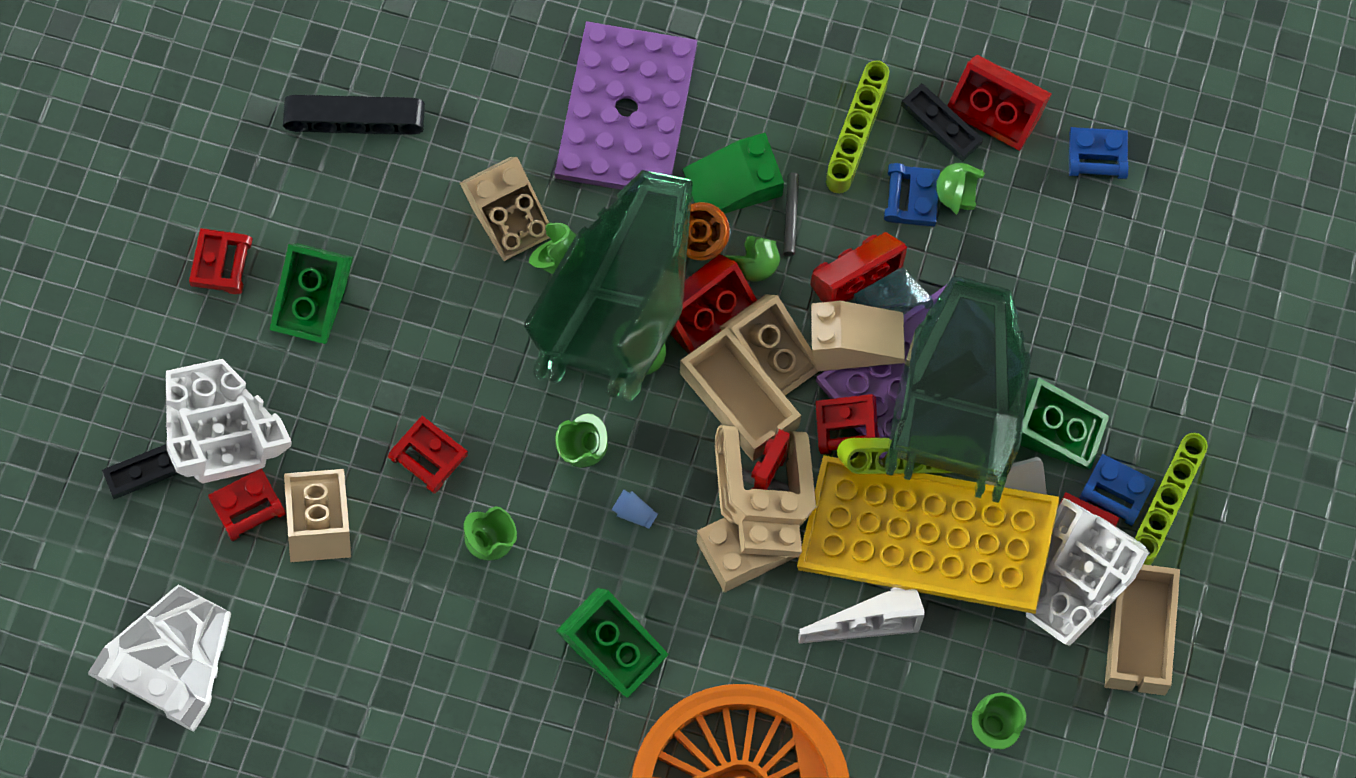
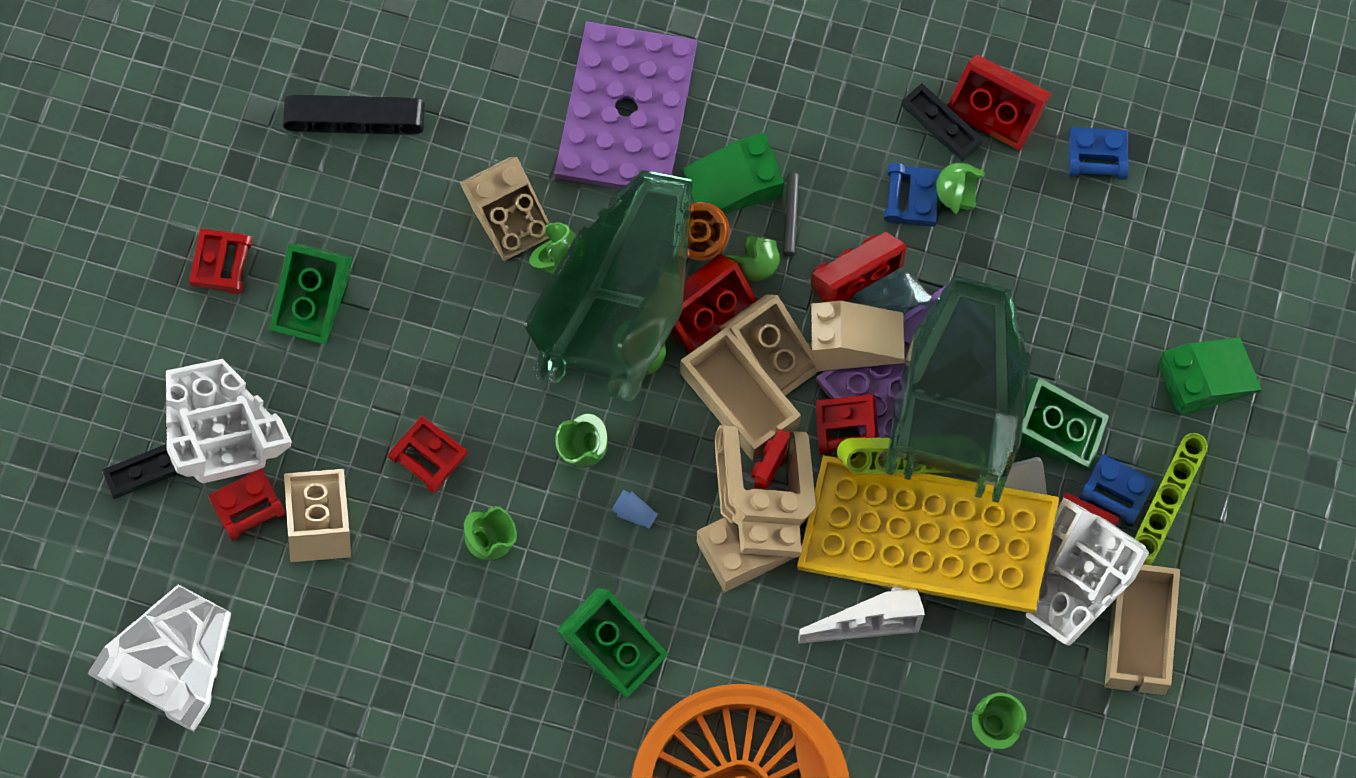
lime beam [826,61,890,194] -> none
none -> green slope [1158,337,1262,416]

